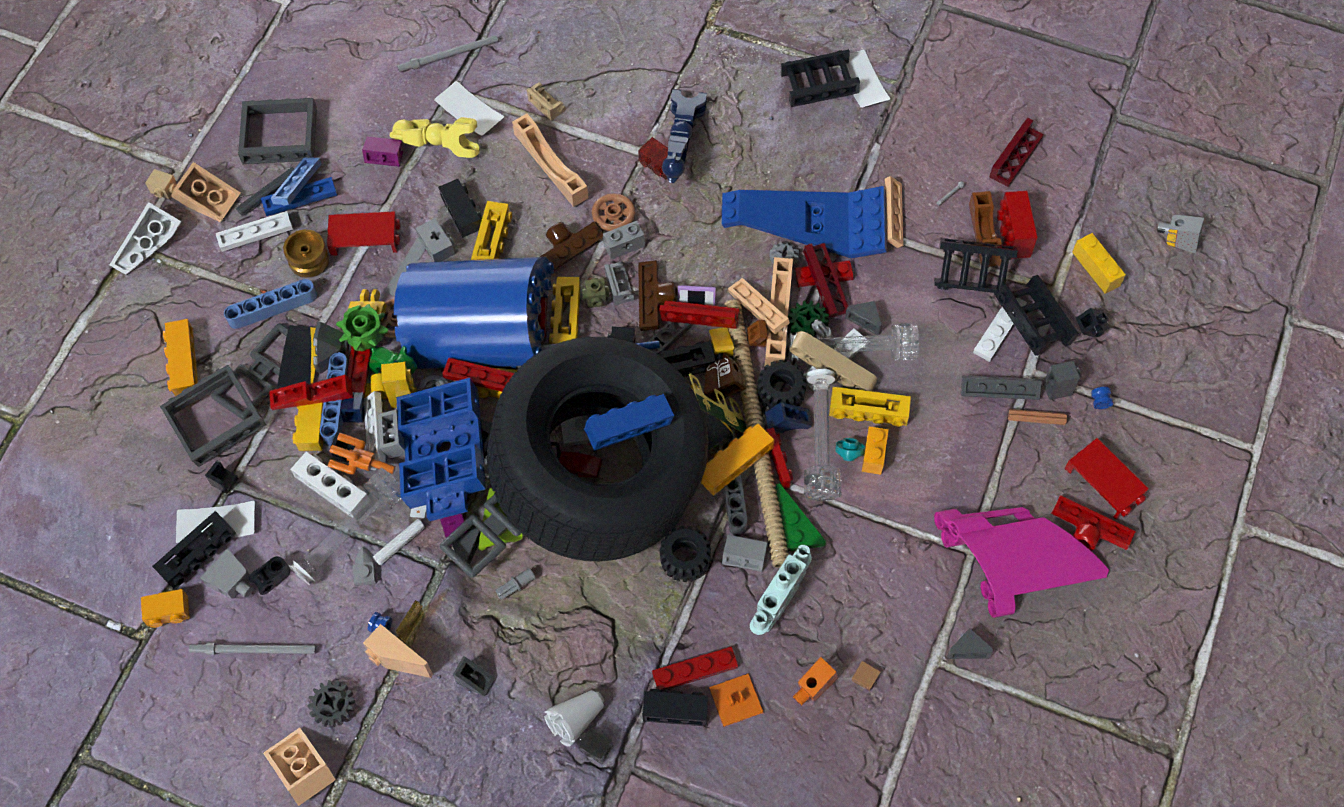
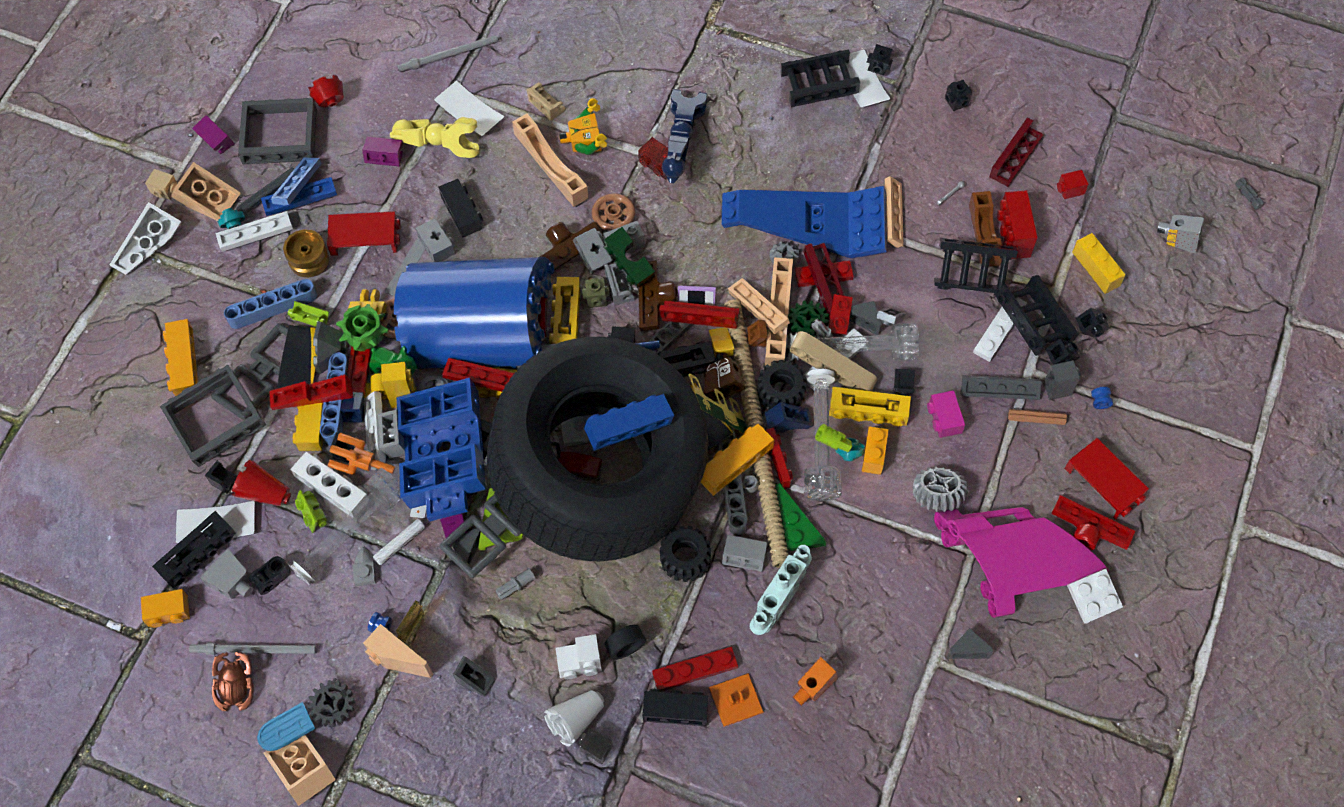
yellow brick [471,201,512,260] -> none
medium nougat tile [851,661,880,691] -> none
none -> magenta hinge [192,115,235,154]
none -> copper shield [212,652,254,711]
none -> teal plate [217,208,246,230]
none -> red cone [232,460,291,506]
none -> dark azure window [257,702,316,751]
none -> lime hinge [287,301,329,326]
none -> lime hinge [295,490,327,533]
none -> red cone [308,75,344,108]
none -> white brick [556,634,602,679]
none -> torso [559,98,607,155]
none -> light grey brick [573,228,612,273]
none -> dark green arch [603,227,655,288]
none -> black tyre [604,624,646,660]
none -> light grey hinge [742,475,759,493]
none -> lime hinge [815,424,852,452]
none -> red hinge [828,294,853,335]
none -> black brick [866,44,893,76]
none -> dark grey plate [876,307,905,326]
none -> black bracket [893,369,915,396]
none -> light grey gear [913,466,968,513]
none -> dark pink brick [927,391,965,438]
none -> black brick [945,80,972,111]
none -> black brick [1045,339,1080,365]
none -> red brick [1057,170,1089,199]
none -> white plate [1067,569,1123,623]
none -> dark grey axle [1235,177,1264,209]

